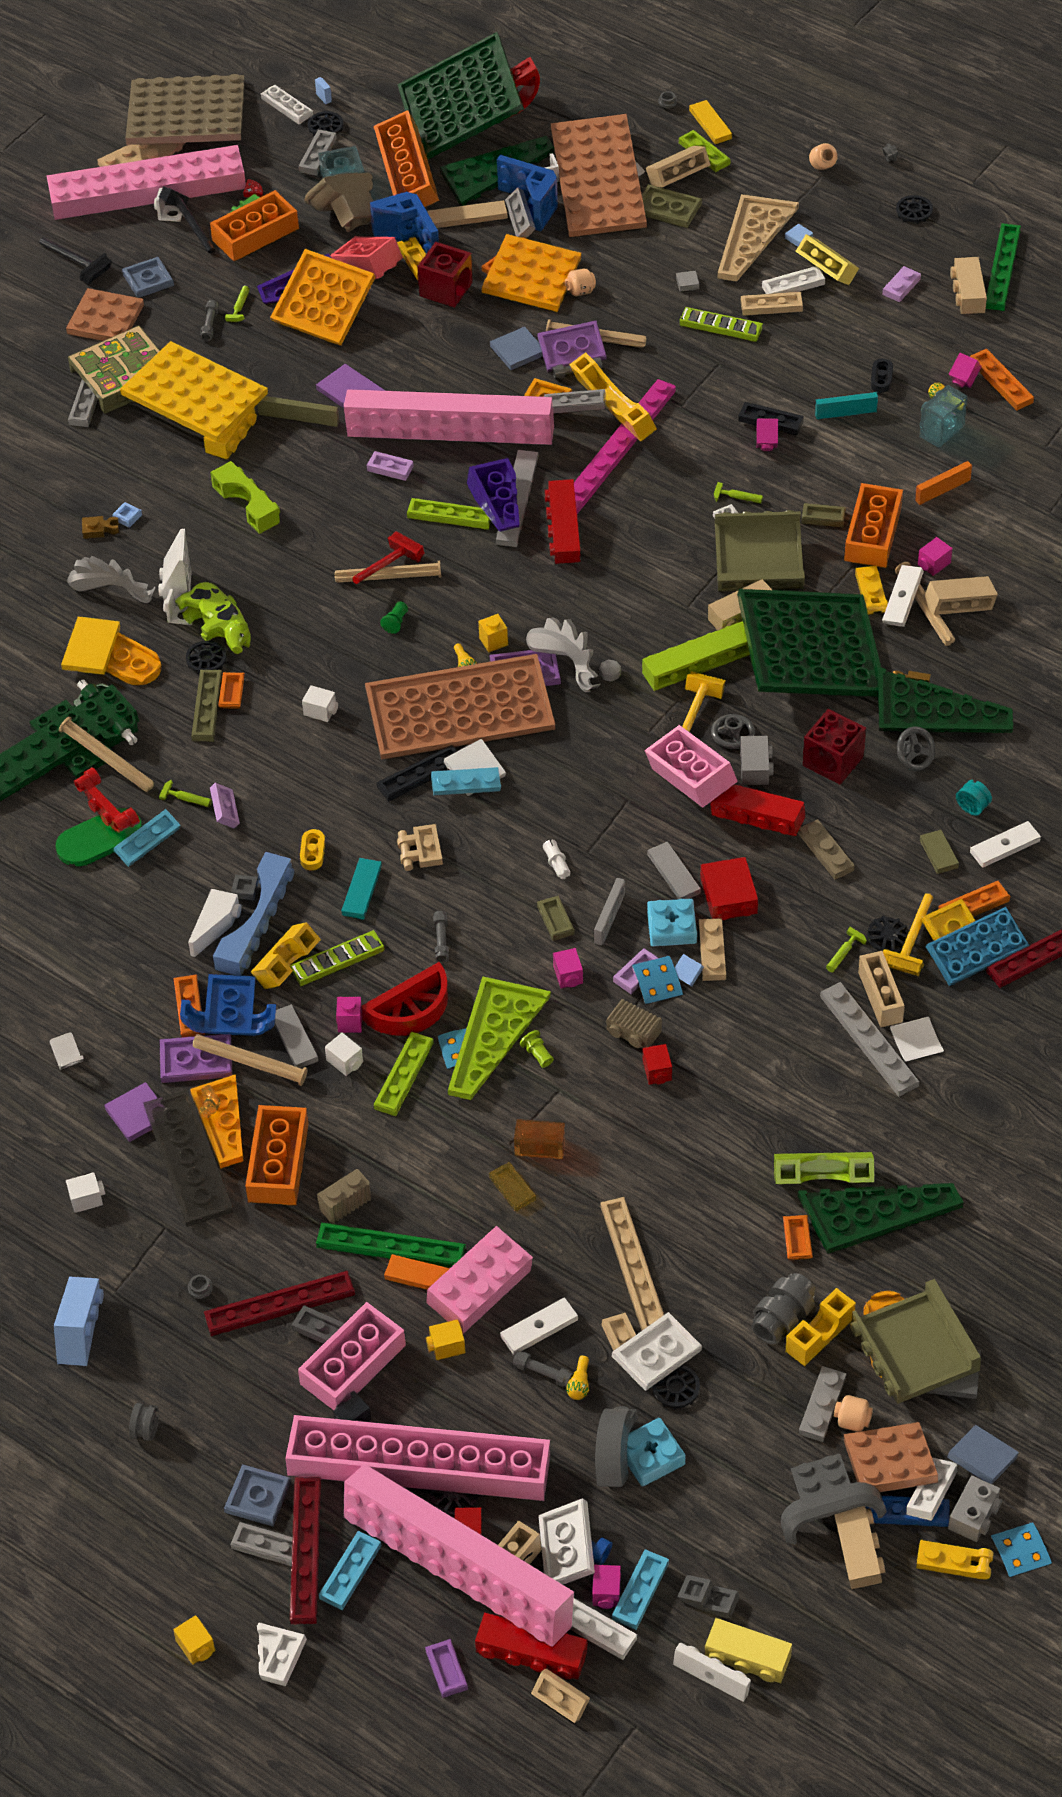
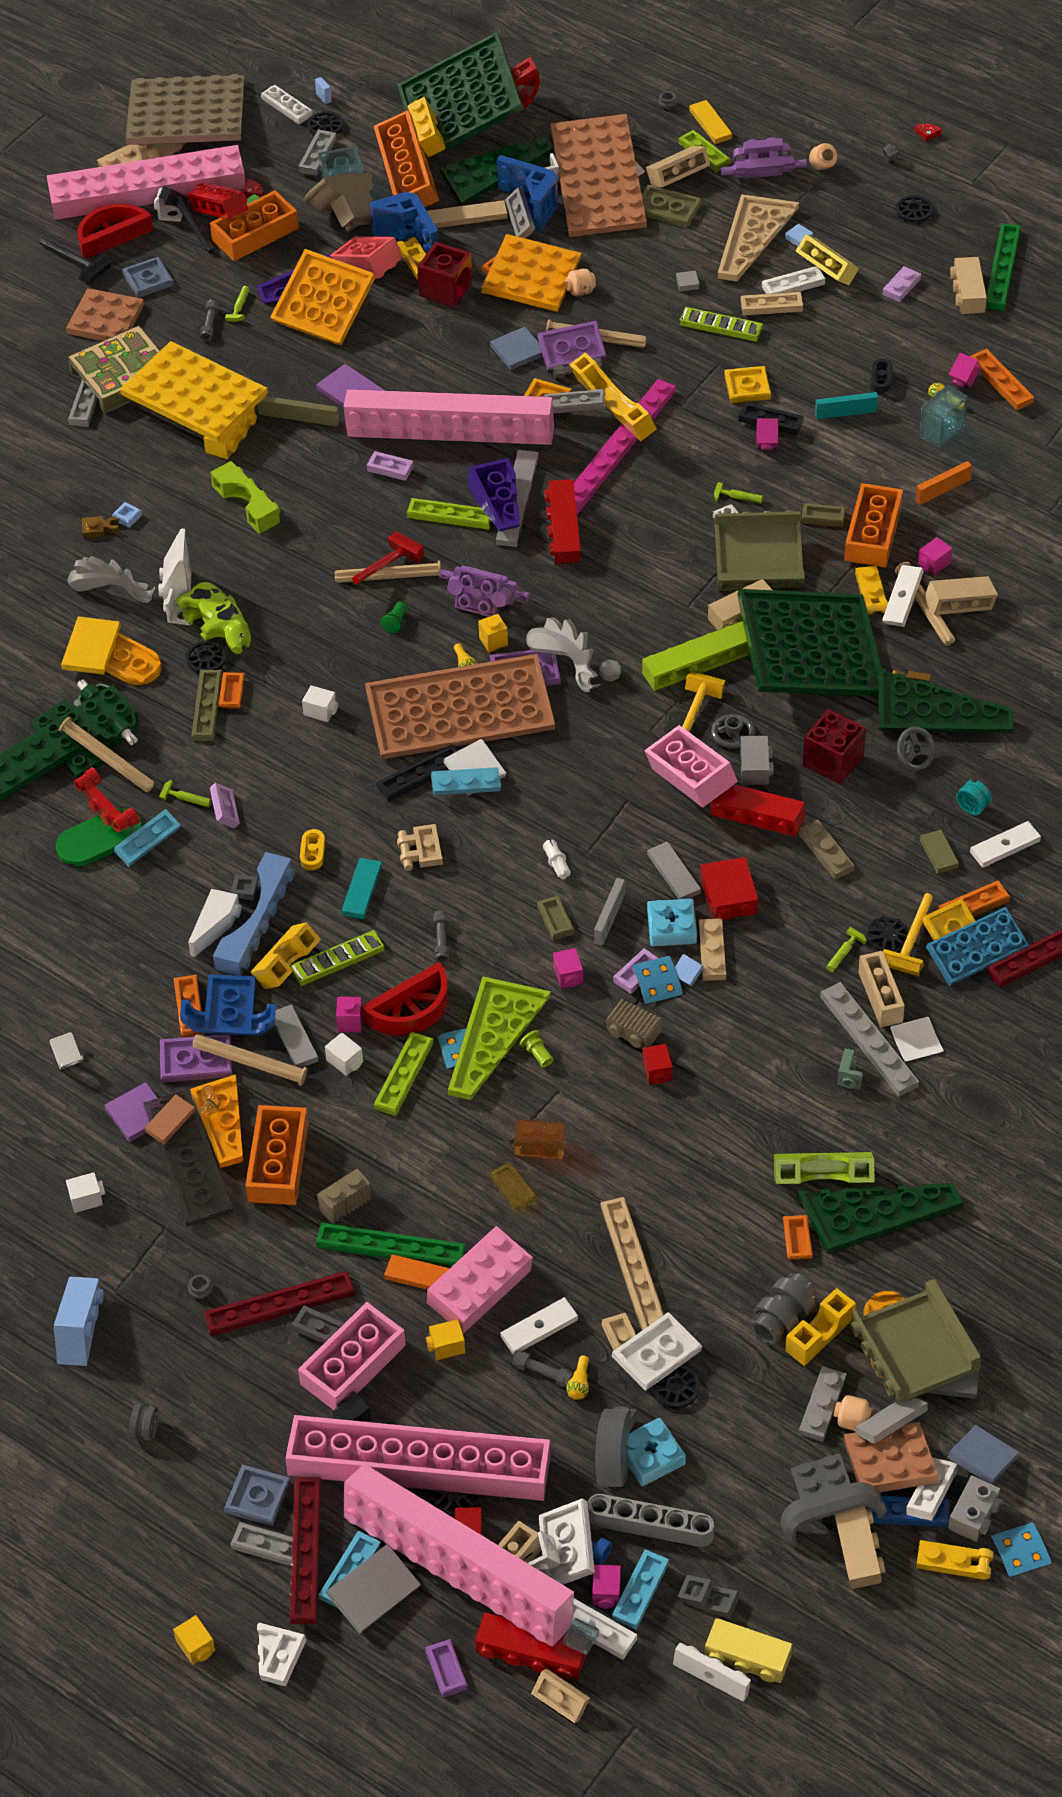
none -> red window [77,204,153,259]
none -> nougat tile [145,1094,195,1144]
none -> red brick [187,182,249,219]
none -> light grey tile [326,1544,421,1634]
none -> yellow arch [408,97,446,157]
none -> medium lavender piece [439,565,530,617]
none -> white bracket [528,1531,561,1574]
none -> clear light blue tile [563,1618,599,1655]
none -> light grey beam [588,1494,714,1547]
none -> medium lavender piece [721,137,807,179]
none -> yellow tile [724,366,771,403]
none -> sand green bracket [837,1048,863,1089]
none -> light grey tile [855,1397,928,1444]
none -> red tile [915,124,942,141]

